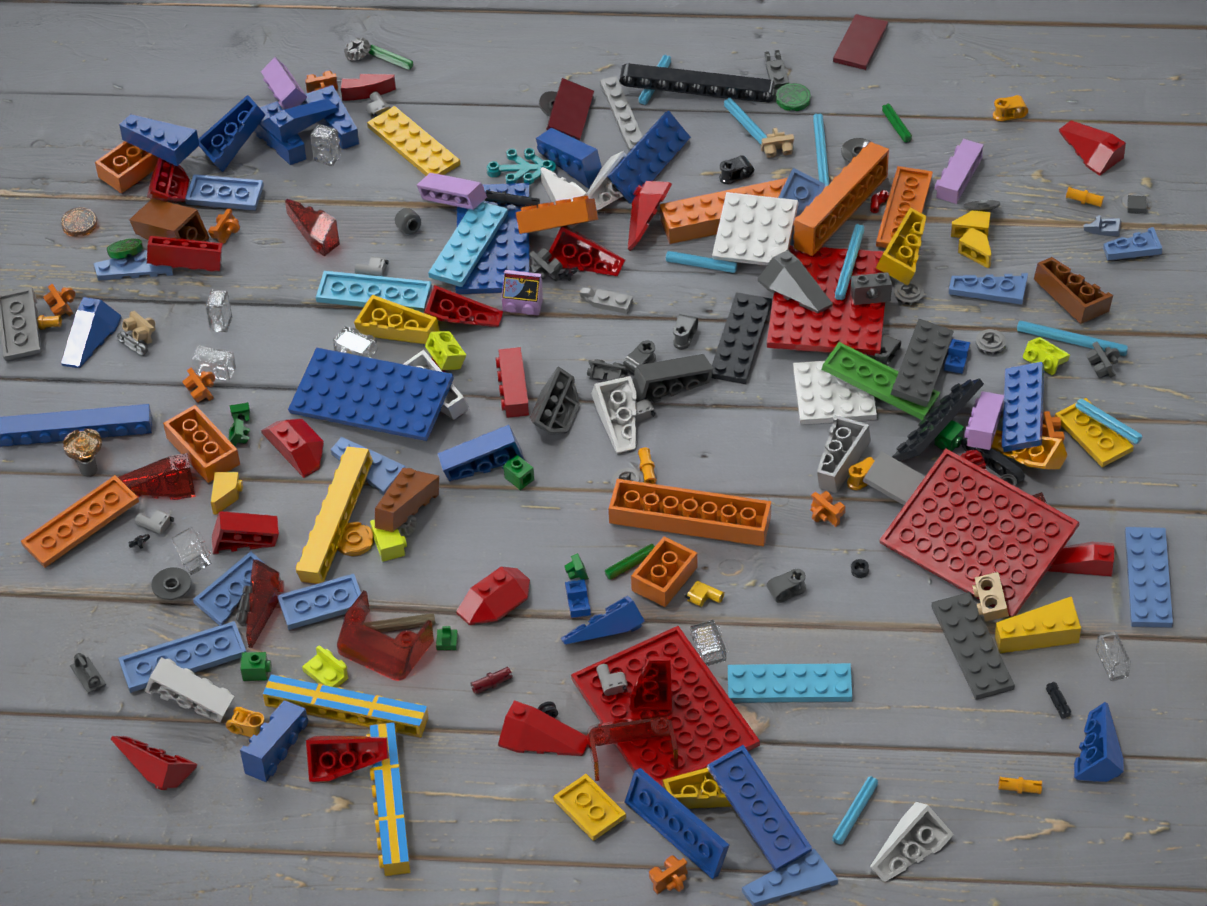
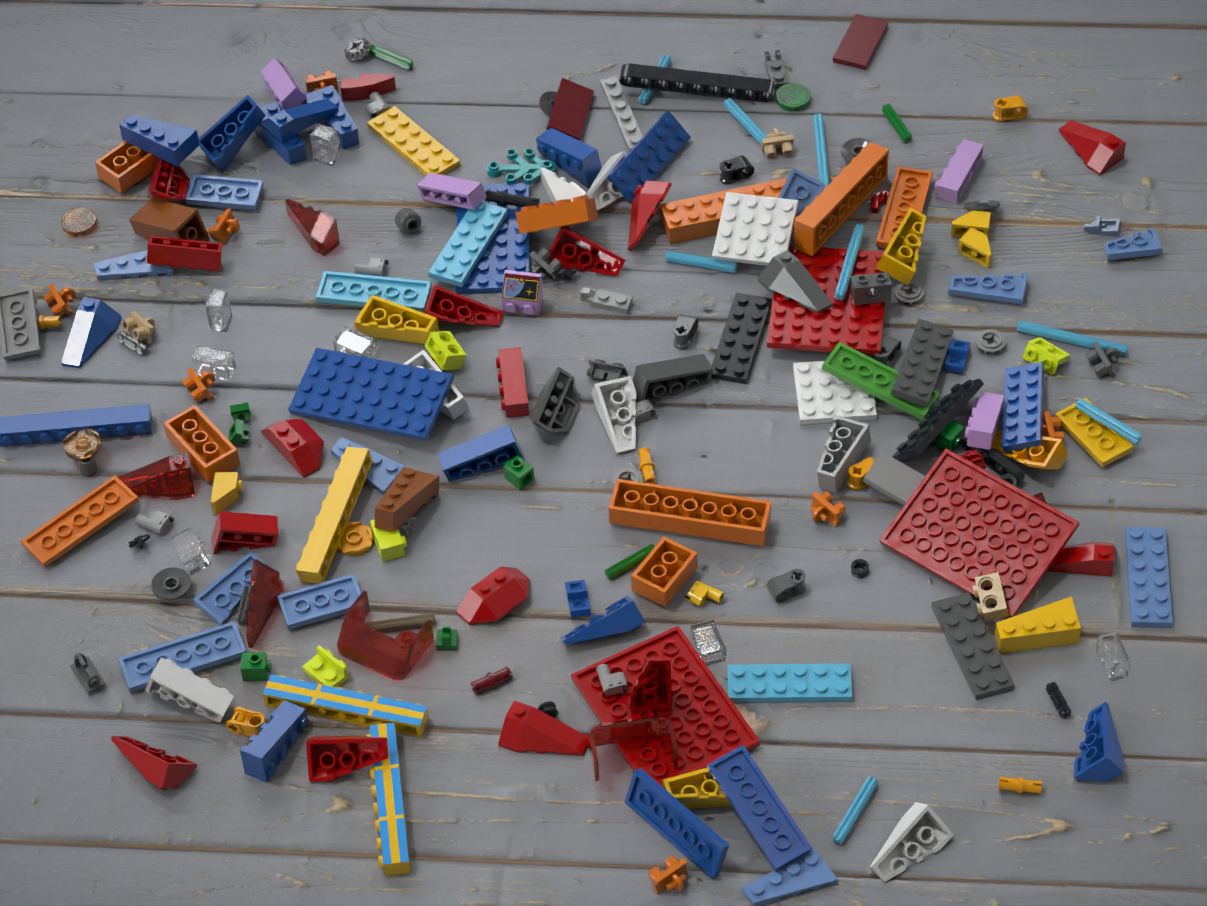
green tile [107,238,143,259] -> none
yellow plate [553,774,626,841] -> none
green tile [564,553,589,580] -> none
dark grey piece [623,340,656,374] -> none
dark orange wedge [1034,257,1114,324] -> none
light orange pin [1066,187,1104,207] -> none
dark grey tile [1127,195,1146,213] -> none

